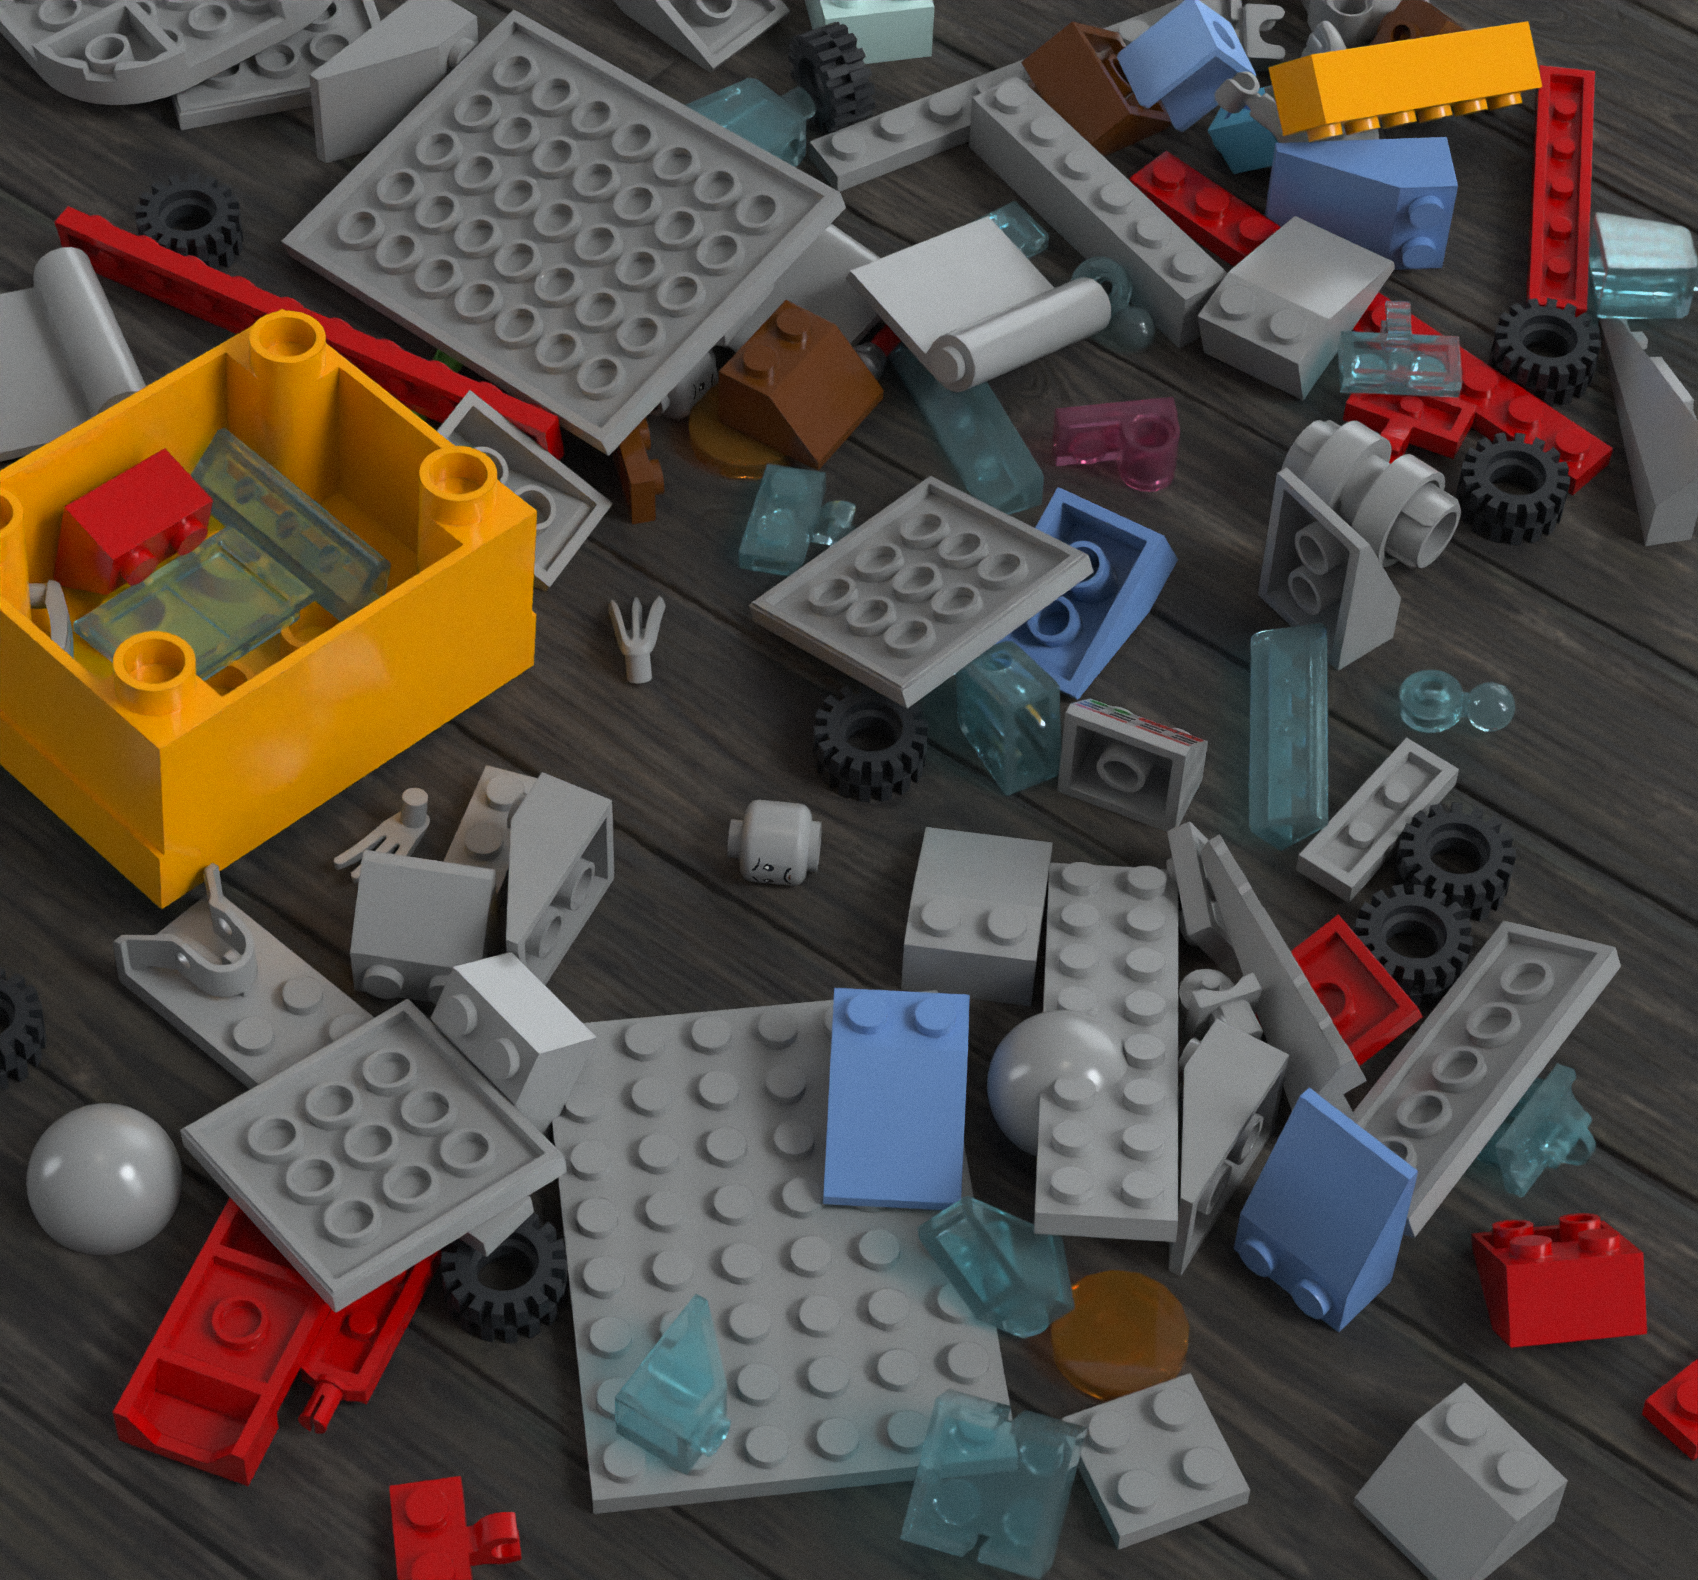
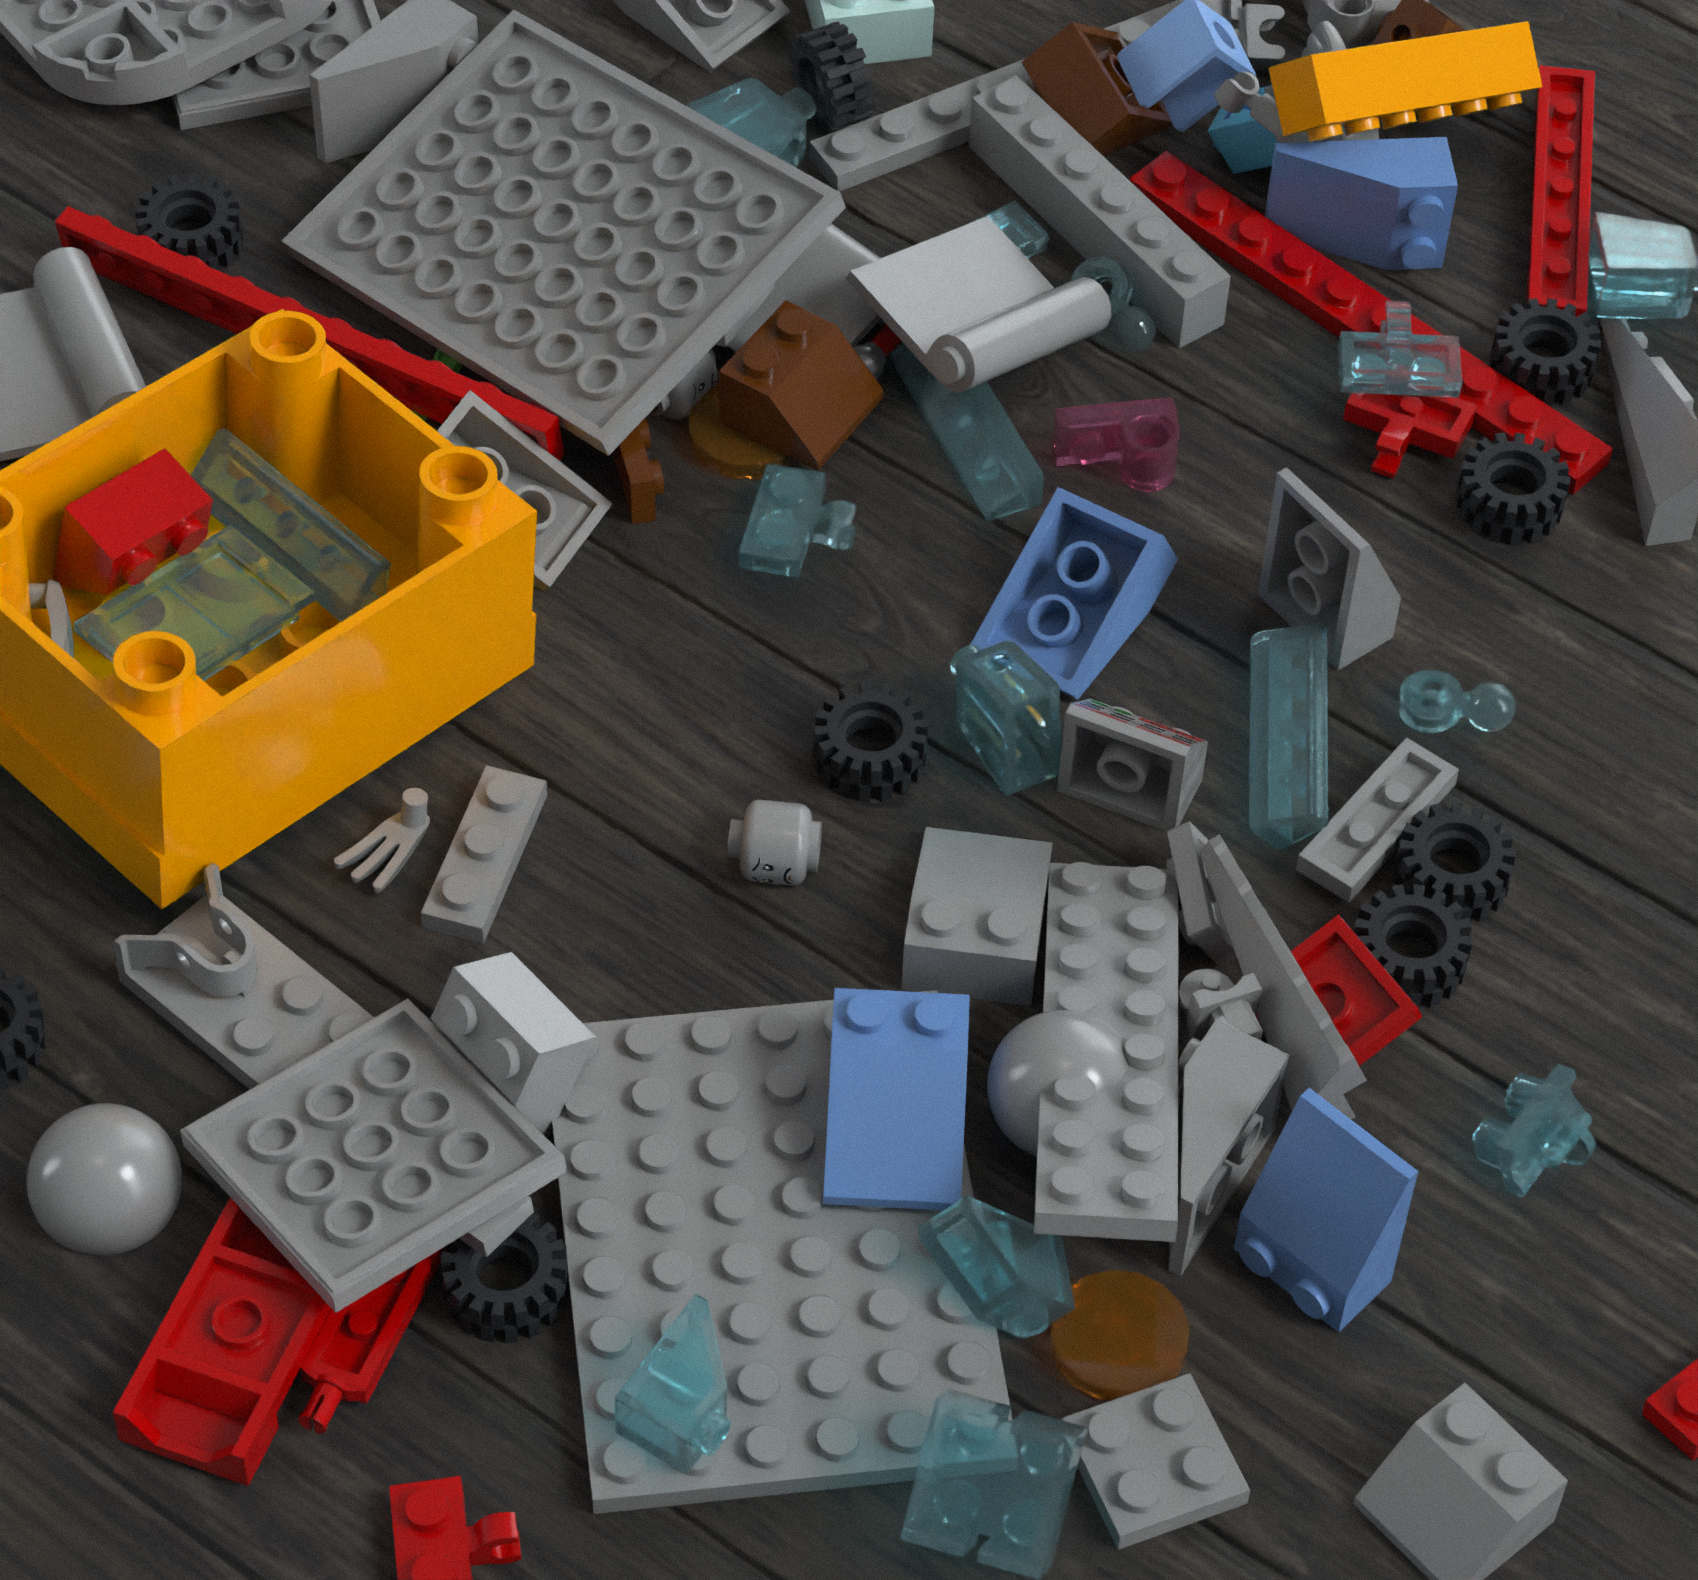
light grey slope [350,850,500,1005] -> none
light grey slope [506,772,614,985] -> none
light grey piece [608,596,666,684] -> none
light grey tile [749,476,1093,709] -> none
light grey slope [1198,216,1395,400] -> none
light grey piece [1281,420,1461,569] -> none
light grey plate [1351,921,1621,1238] -> none
red slope [1471,1213,1647,1348] -> none

